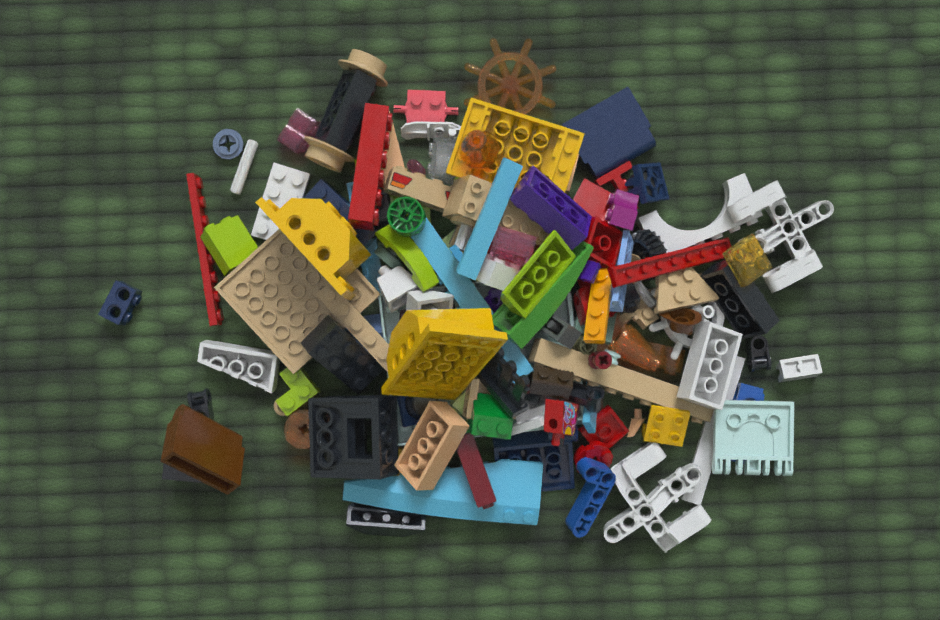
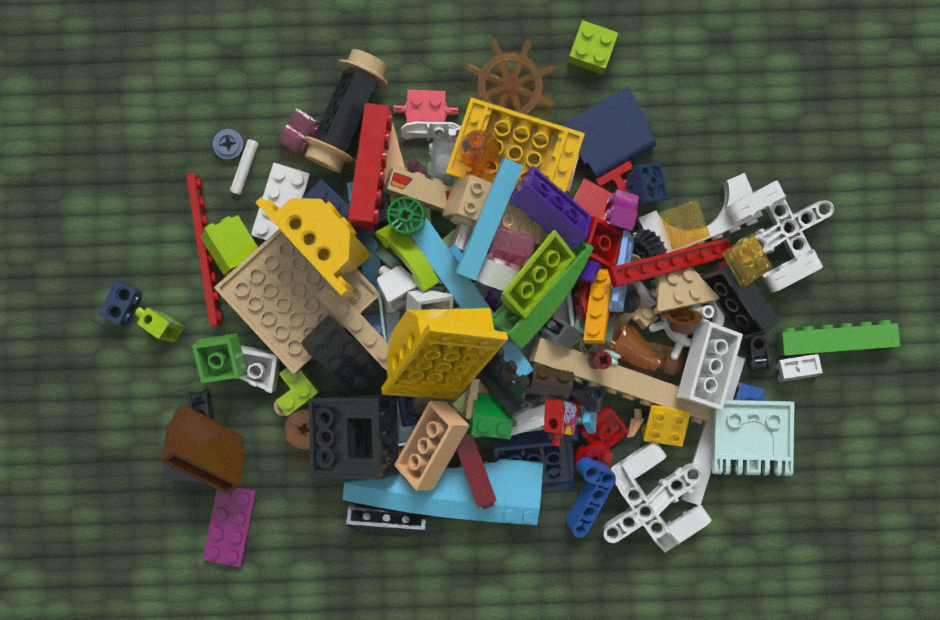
none -> lime torso [135,306,185,343]
none -> bright green brick [192,333,247,383]
none -> magenta plate [202,487,257,567]
none -> lime brick [567,20,618,75]
none -> clear yellow plate [660,199,710,249]
none -> bright green brick [777,320,900,355]

